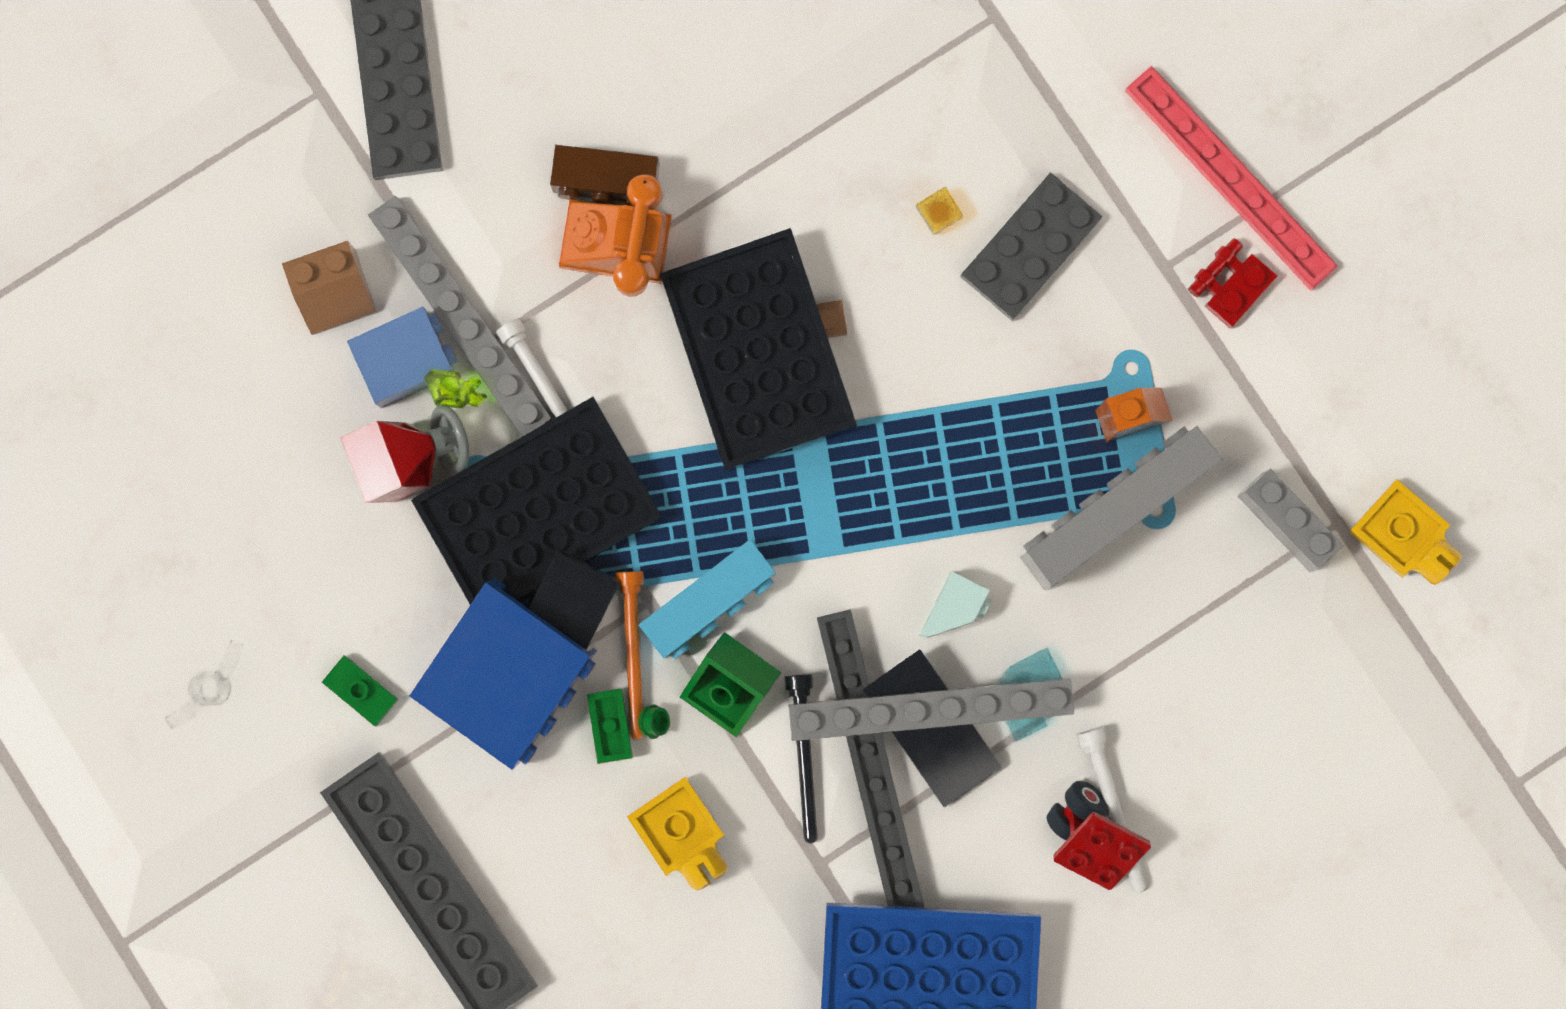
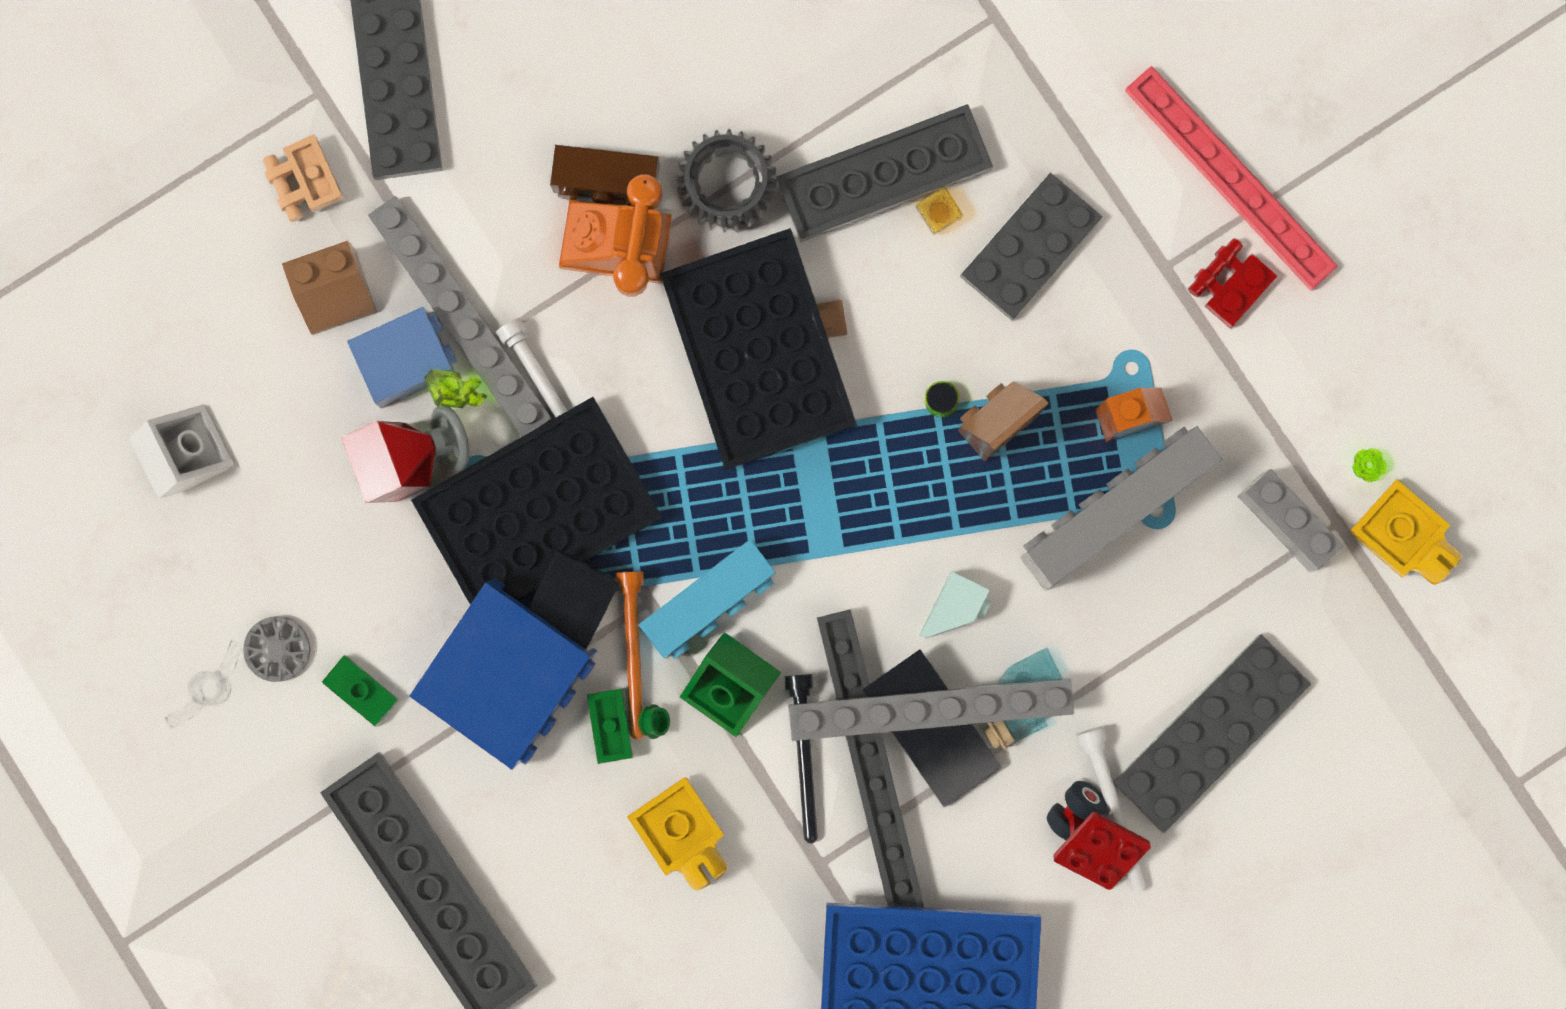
none -> white slope [128,404,234,499]
none -> light grey wheel [243,616,310,682]
none -> light nougat plate [263,134,344,222]
none -> dark grey gear [676,129,777,232]
none -> dark grey plate [776,104,993,242]
none -> black tile [924,381,959,418]
none -> medium nougat slope [958,381,1048,461]
none -> tan plate [984,721,1015,750]
none -> dark grey plate [1113,634,1311,833]
none -> clear neon green plate [1352,448,1387,482]

